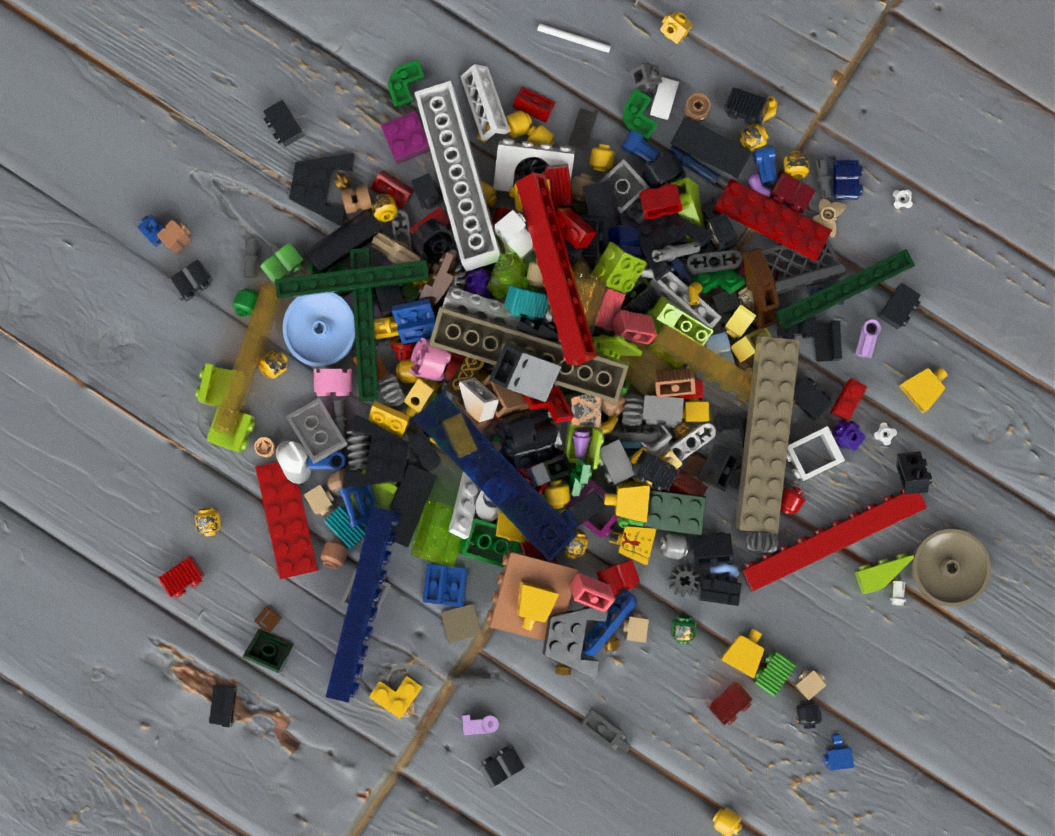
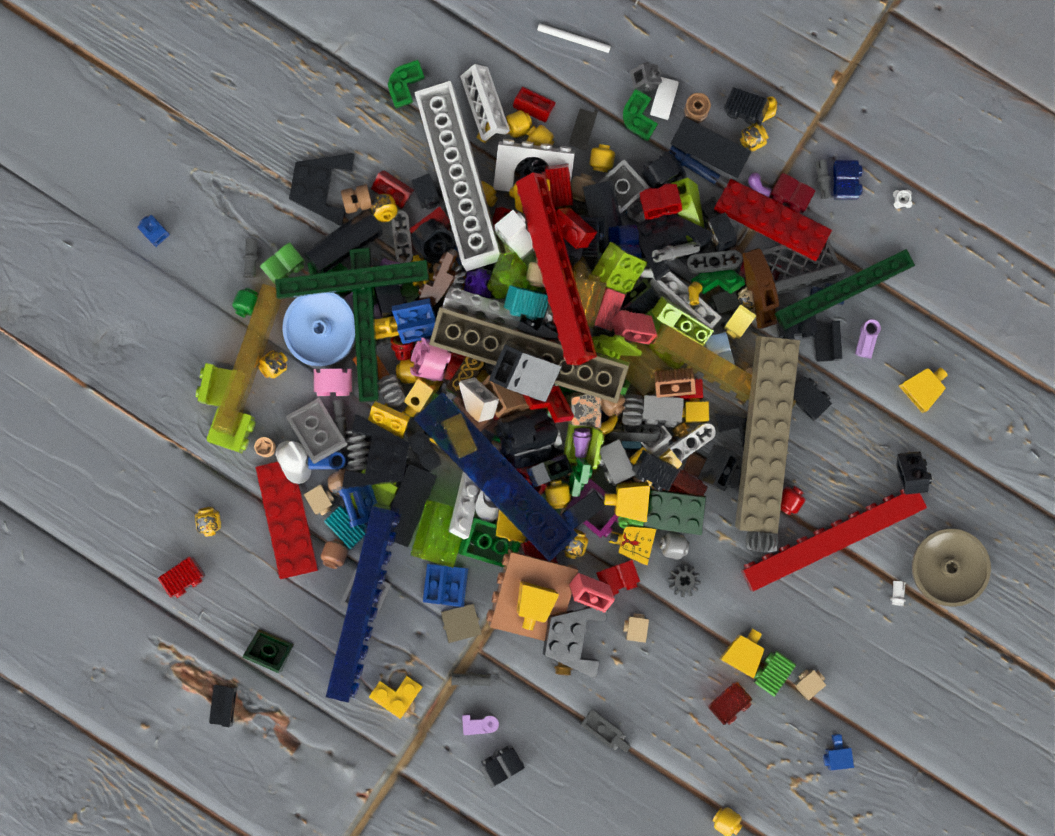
nougat brick [157,220,192,255] -> none
black brick [167,260,213,302] -> none
reddish brown tile [254,606,282,633] -> none
black brick [263,99,304,147] -> none
pearl gold plate [334,172,351,190] -> none
tan piece [372,232,424,264] -> none
magenta brick [381,111,431,164] -> none
blue beam [582,591,637,656] -> none
pearl gold plate [603,637,621,652] -> none
blue piece [620,130,661,162] -> none
yellow brick [660,10,694,44] -> none
dark blue plate [667,257,692,284] -> none
head [671,614,697,645] -> none
black brick [692,532,733,566] -> none
black brick [699,574,742,606] -> none
light blue arm [710,563,739,578] -> none
light yellow slope [730,328,772,363] -> none
blue piece [753,145,778,184] -> none
head [784,151,809,180] -> none
white window [786,426,845,482] -> none
black head [796,700,822,729] -> none
tan animal [812,199,847,238] -> none
red brick [830,378,867,421] -> none
dark purple brick [832,420,866,452] -> none
lime slope [855,552,914,594] -> none
white plate [874,423,897,445] -> none
black brick [878,283,921,329] -> none

